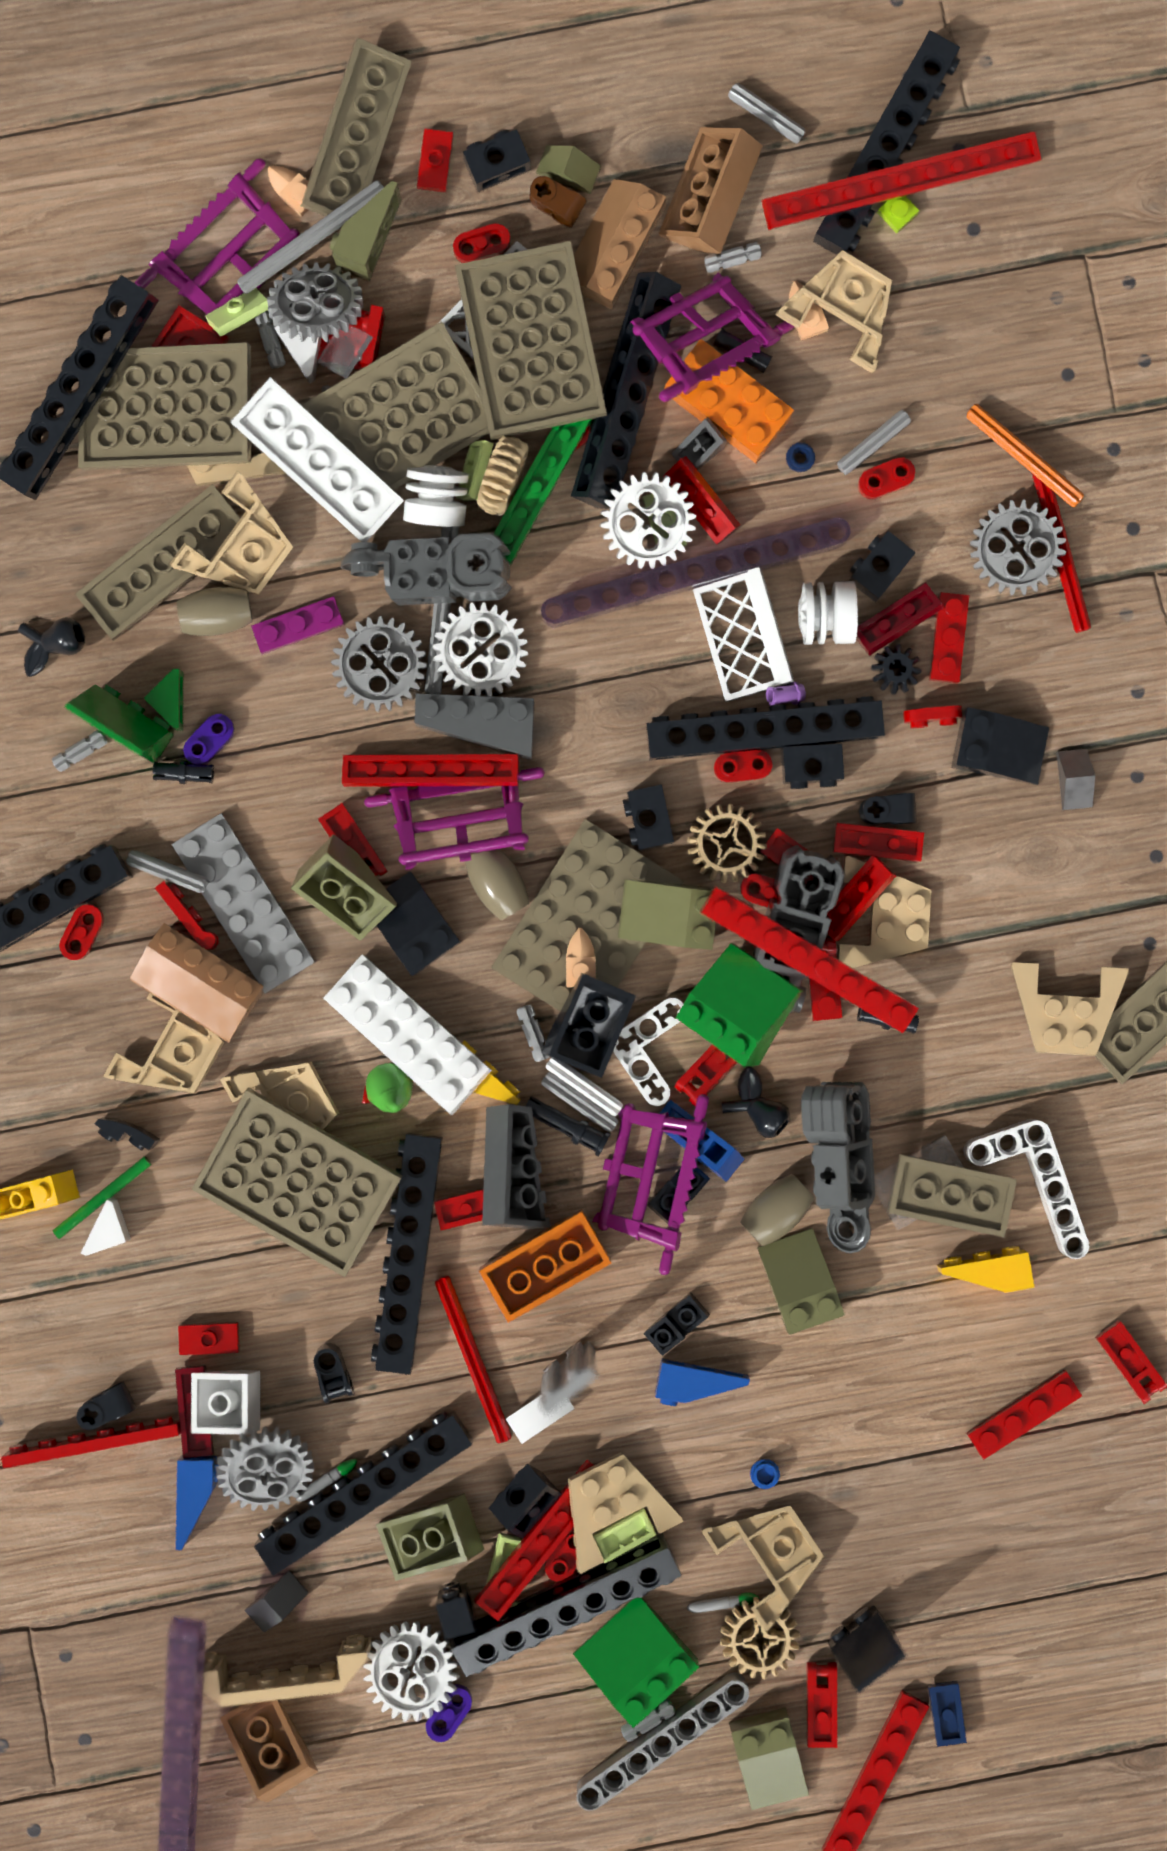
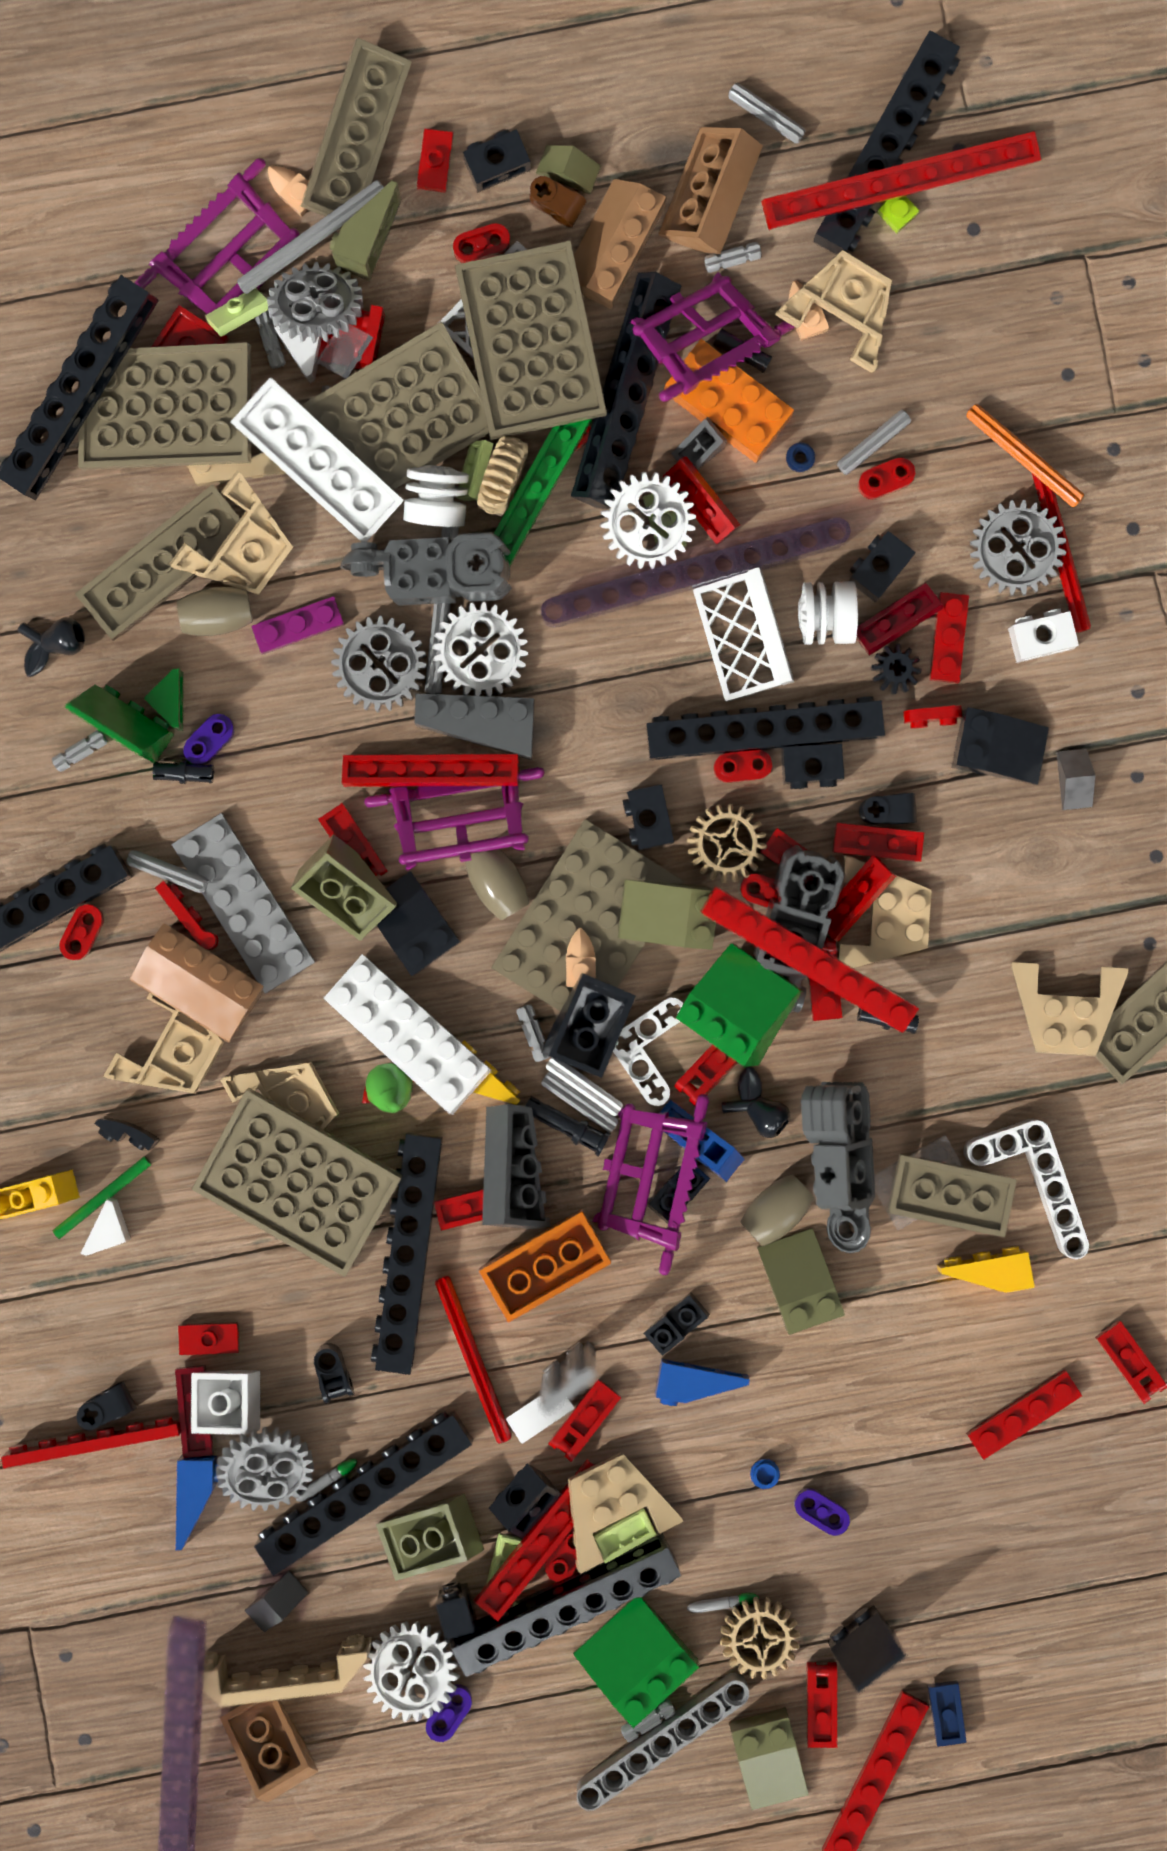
tan wing [701,1506,824,1632] -> none
medium lavender pin [766,682,806,706] -> none
none -> red plate [548,1378,621,1462]
none -> dark purple plate [794,1488,850,1536]
none -> white brick [1008,609,1079,663]

